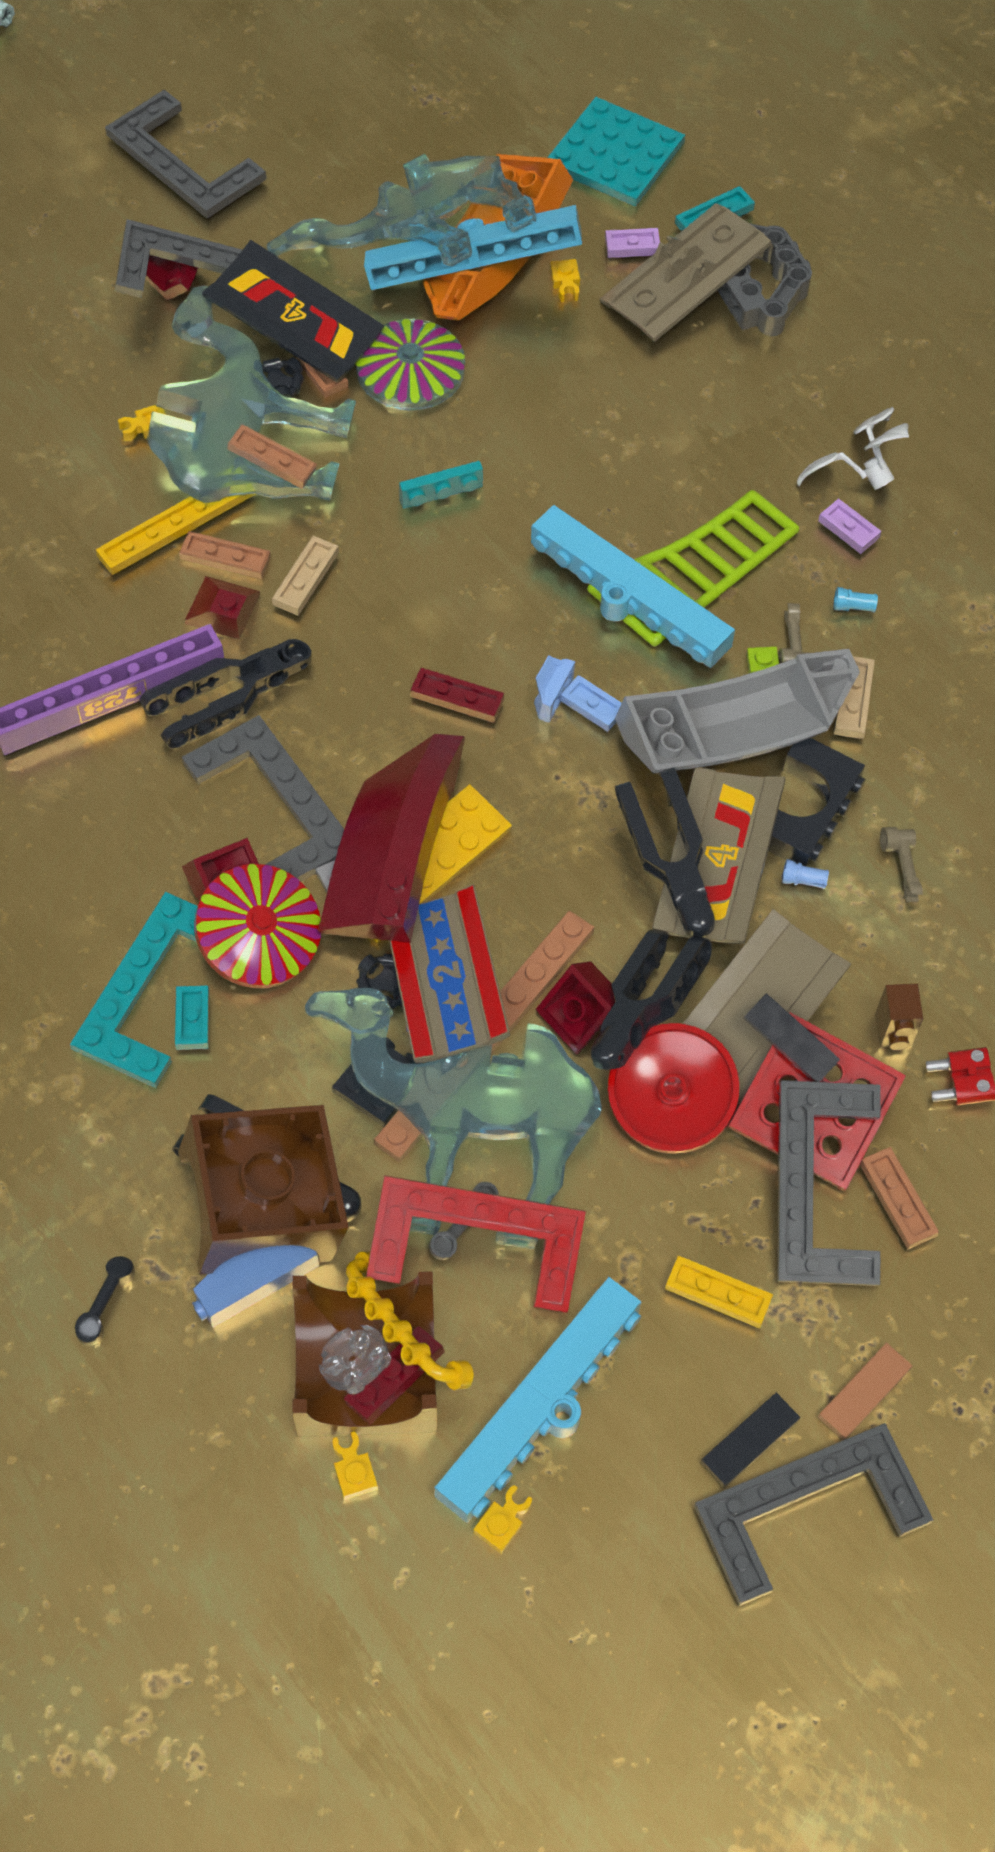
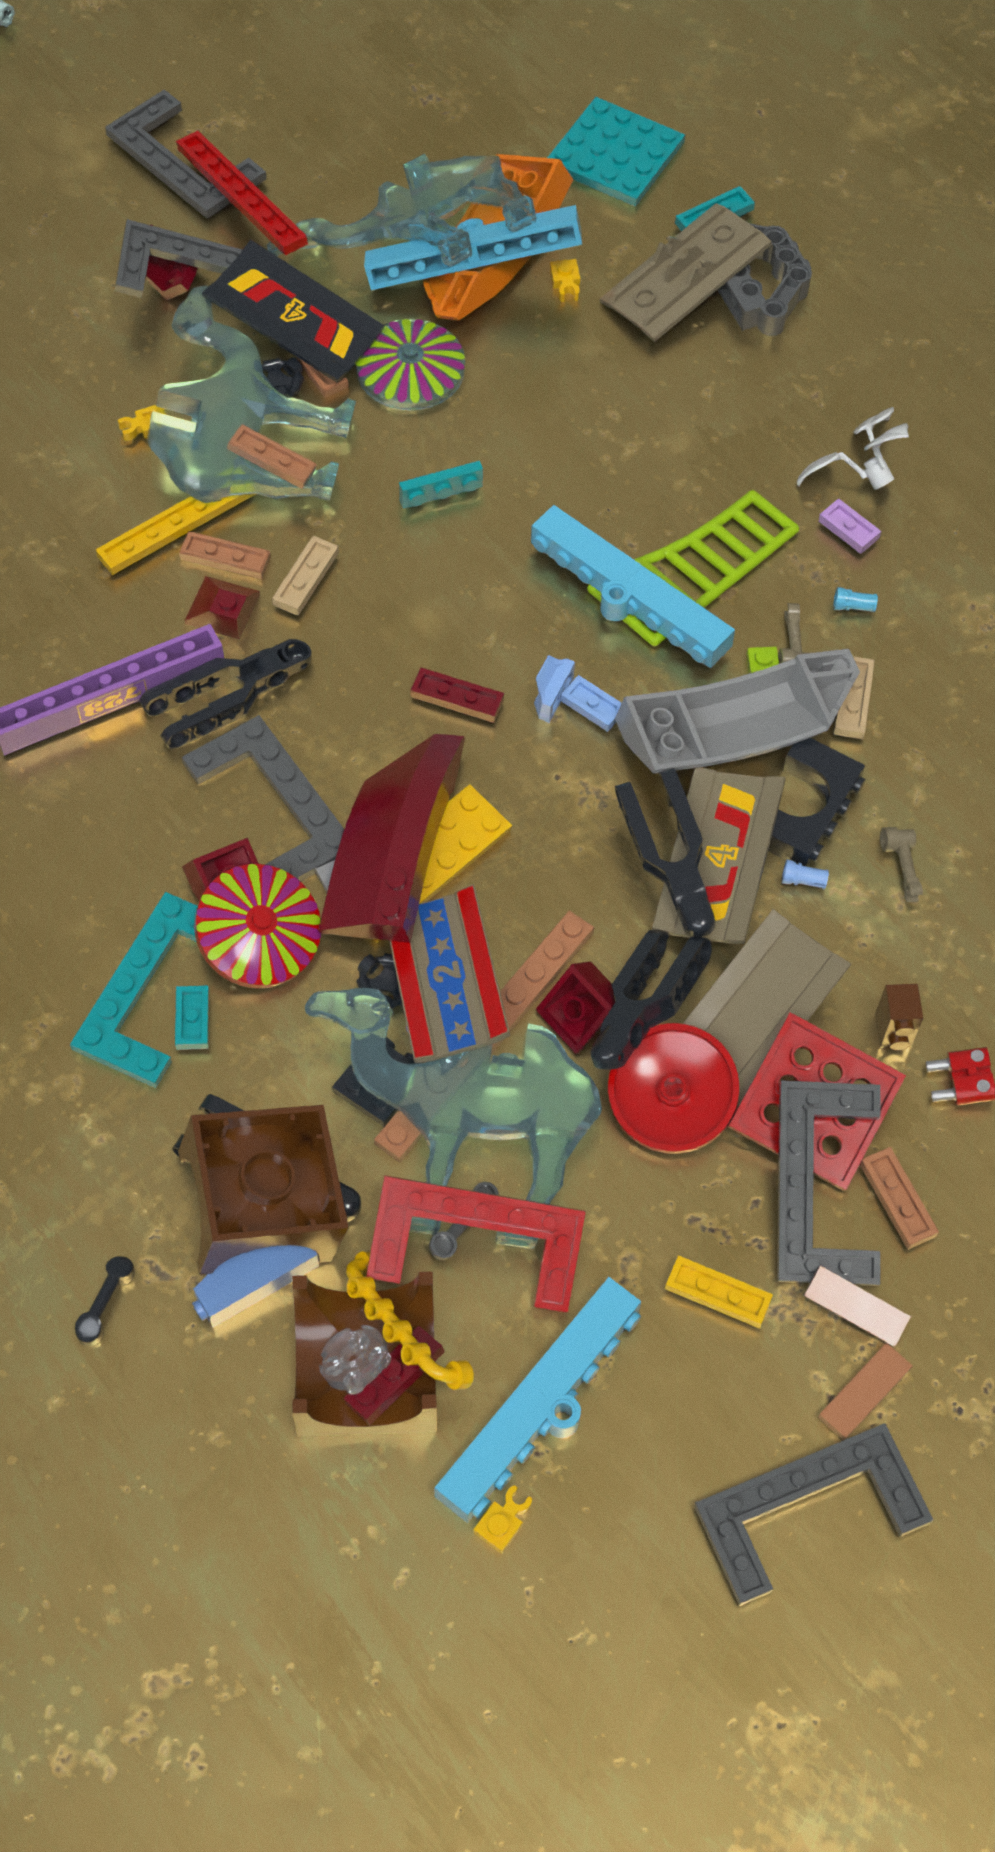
yellow plate [332,1431,378,1500] -> none
lavender plate [605,228,660,258] -> none
black tile [700,1392,801,1489] -> none
black tile [743,993,840,1082] -> none
none -> red plate [176,131,308,256]
none -> tile [803,1266,911,1347]

